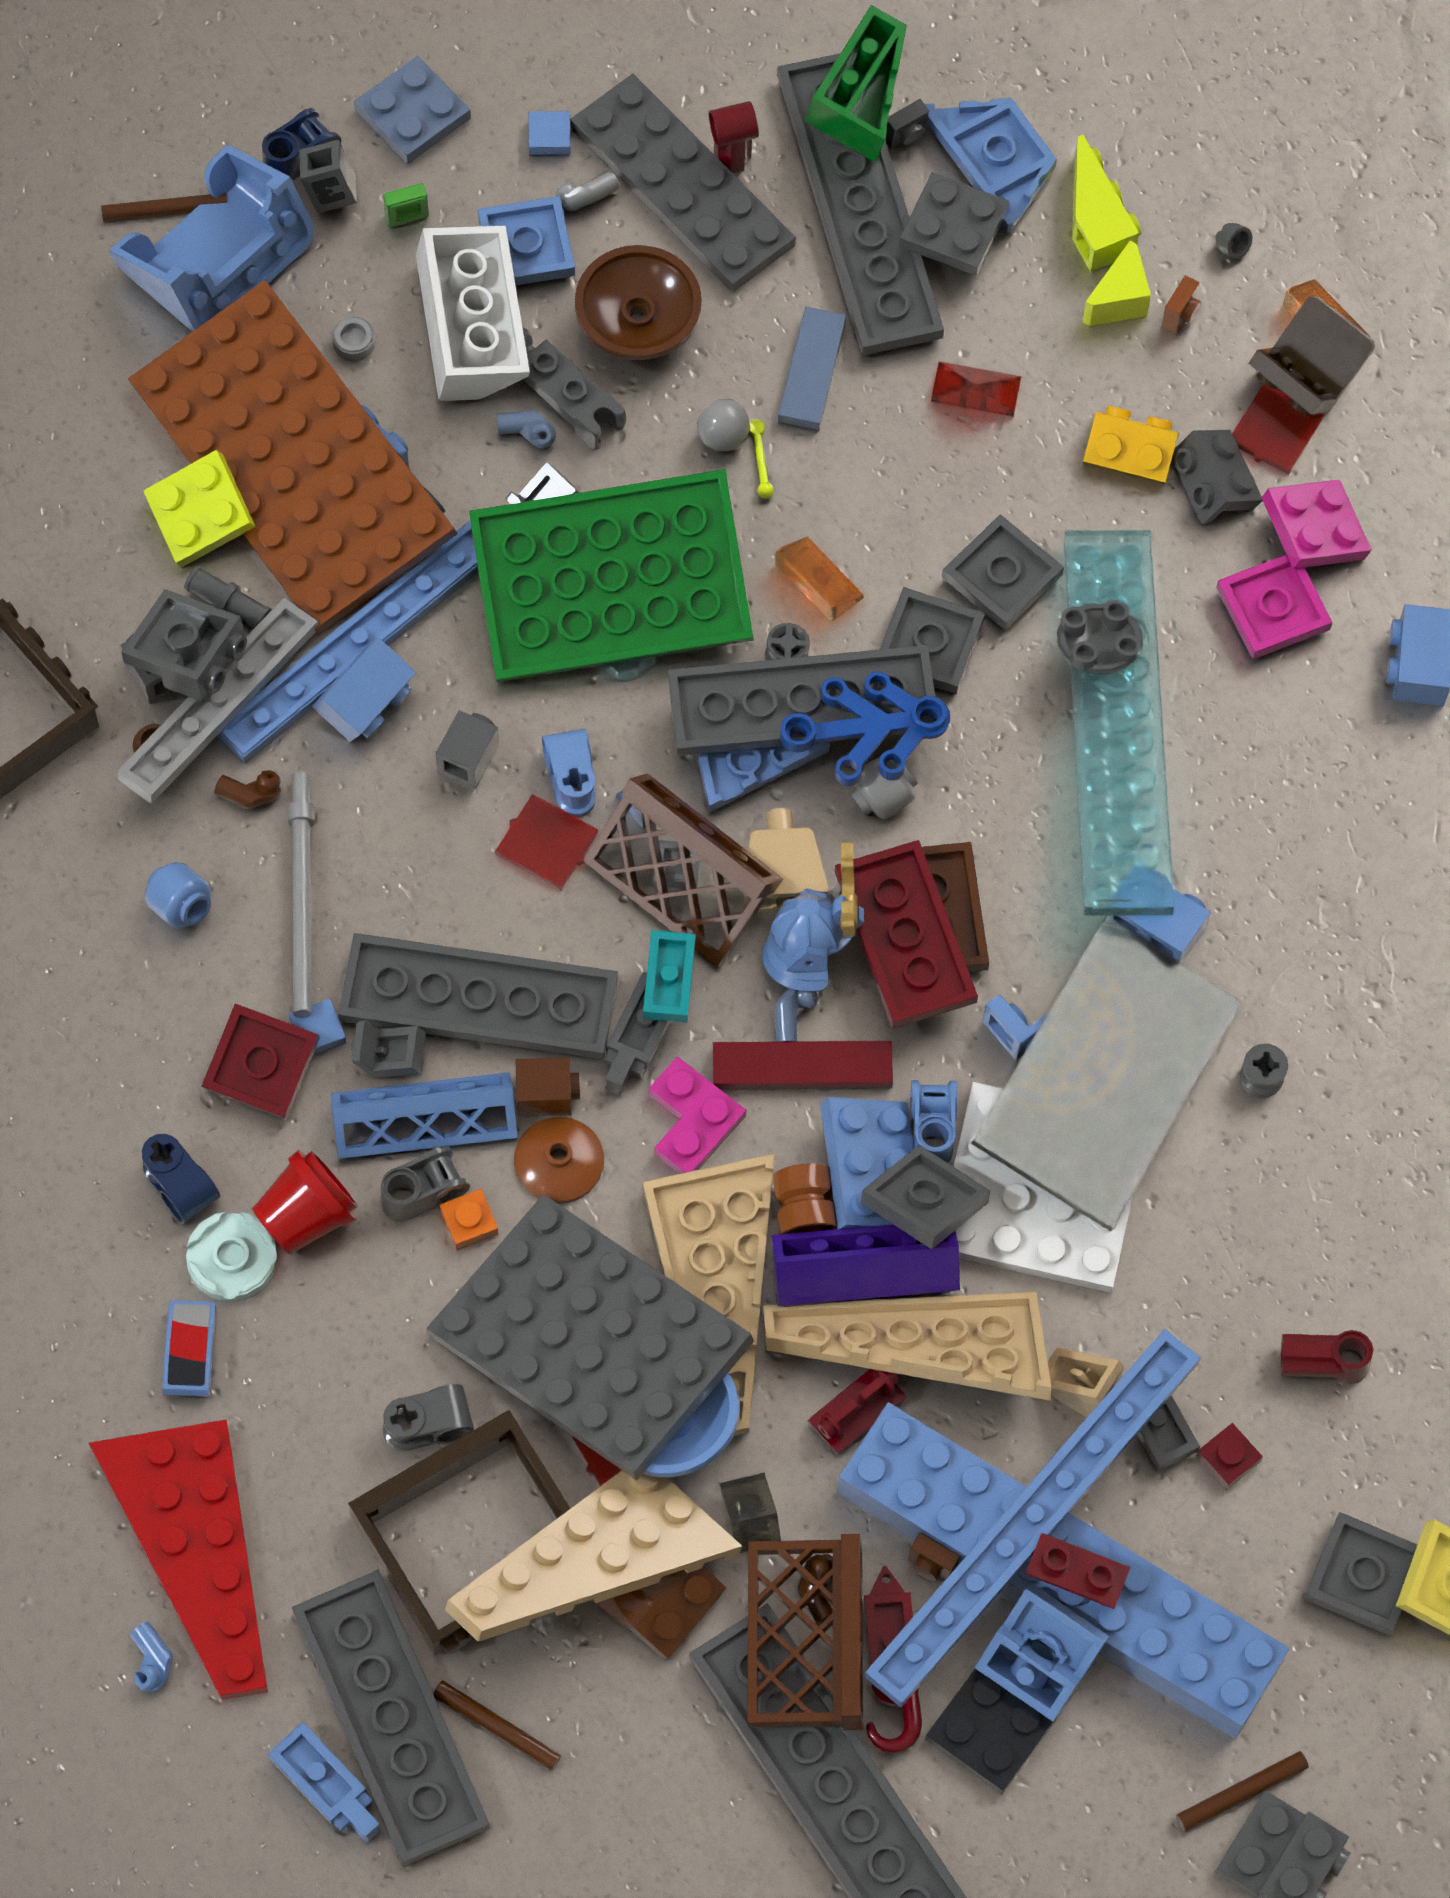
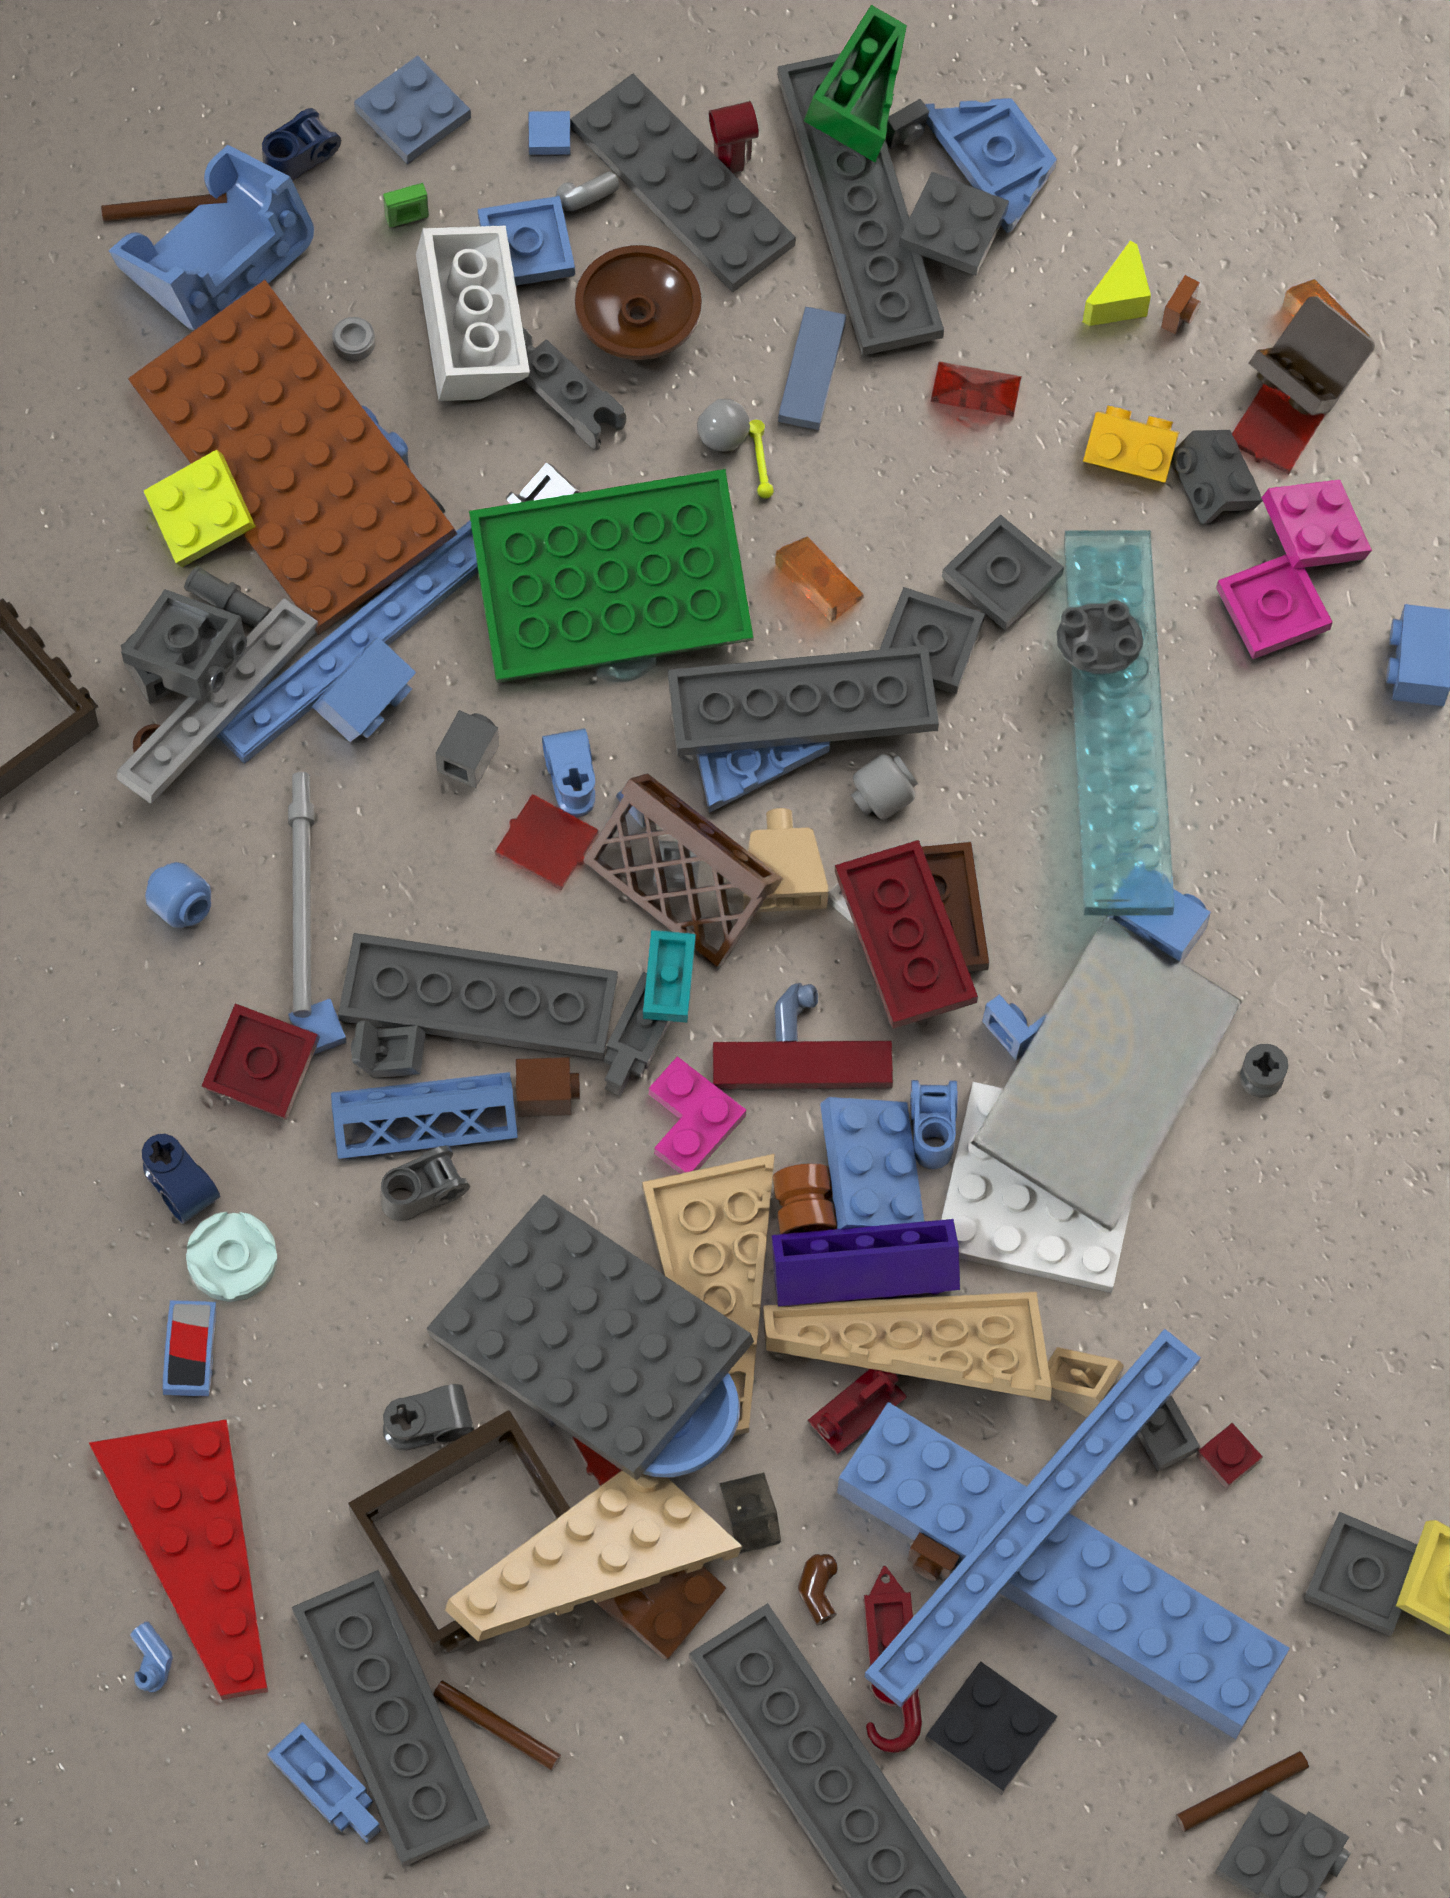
reddish brown arm [214,770,281,809] -> none
red piece [252,1149,358,1255] -> none
dark grey brick [299,139,357,214] -> none
orange plate [439,1188,499,1250] -> none
sand blue arm [497,411,556,448] -> none
dark orange dish [514,1117,604,1203] -> none
reddish brown fence [747,1534,863,1730] -> none
medium blue helmet [762,842,864,991] -> none
dark grey wheel [765,623,810,660] -> none
blue plant [780,671,950,786] -> none
dark grey plate [860,1145,990,1249] -> none
medium blue brick [974,1583,1110,1721] -> none
dark red hinge [1025,1533,1130,1609] -> none
neon yellow slope [1072,135,1141,272] -> none
dark grey hinge [1215,223,1253,259] -> none
dark red piece [1281,1330,1374,1384] -> none

